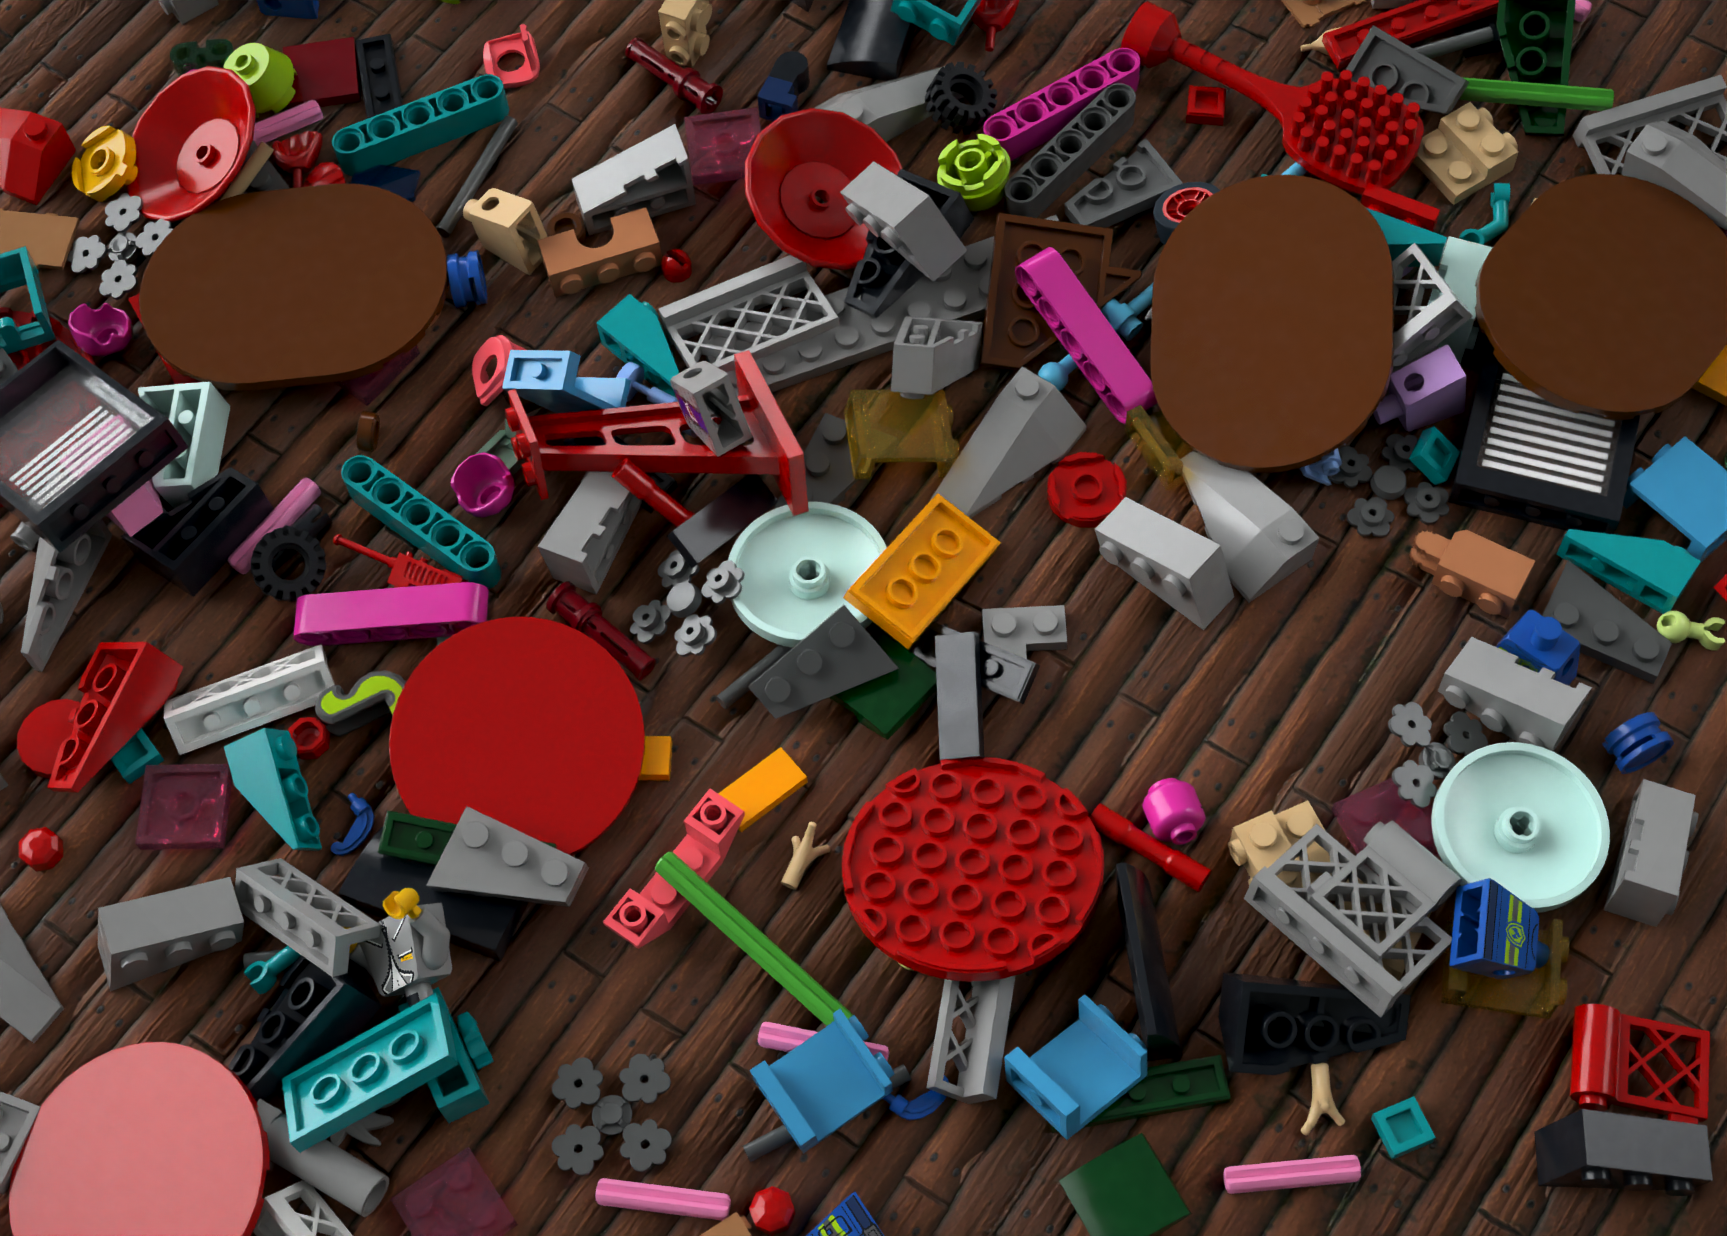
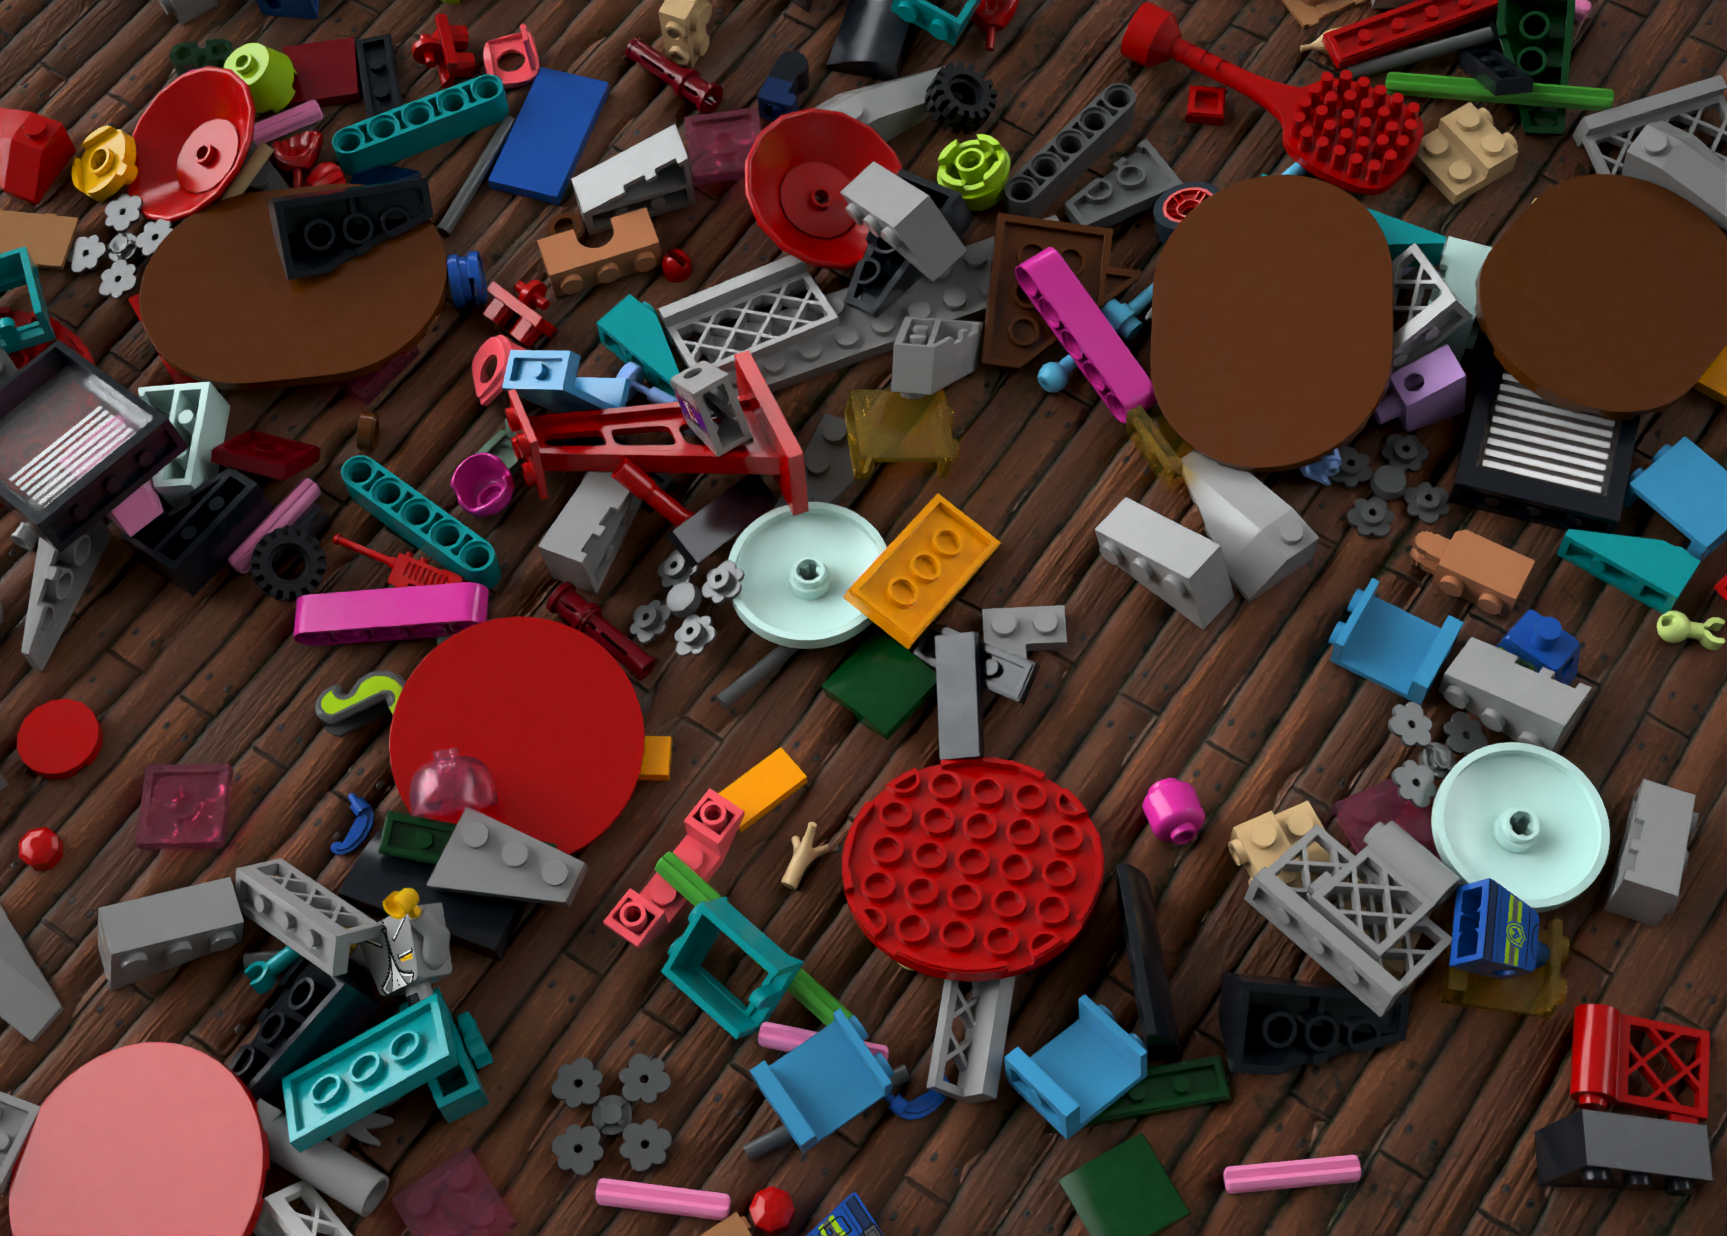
red wedge [47,642,184,793] -> none
dark pink hair [68,303,133,356] -> none
teal plate [111,728,164,784] -> none
white fence [164,644,335,755] -> none
teal slope [224,728,322,851] -> none
red tile [288,717,330,760] -> none
tan torso [463,188,548,275] -> none
dark grey wing [748,604,899,719] -> none
light grey wedge [930,367,1087,519] -> none
dark pink beam [984,48,1140,161] -> none
red tile [1047,452,1127,528] -> none
red piece [1090,803,1212,892] -> none
tan bar [1300,1063,1345,1136] -> none
dark grey wing [1346,25,1470,115] -> none
red plate [1361,183,1441,232] -> none
teal plate [1371,1096,1436,1160] -> none
teal plate [1409,426,1460,485] -> none
teal arm [1459,183,1510,245] -> none
dark grey wing [1542,560,1672,684] -> none
blue wheel [1602,712,1674,774] -> none
none -> dark red tile [211,429,321,481]
none -> black wedge [267,178,434,280]
none -> clear pink cylinder [410,748,498,818]
none -> red hips [412,14,475,88]
none -> red hips [483,279,557,348]
none -> blue tile [488,67,610,205]
none -> teal window [661,896,804,1040]
none -> dark azure panel [1328,578,1464,706]
none -> black tile [1457,47,1533,96]

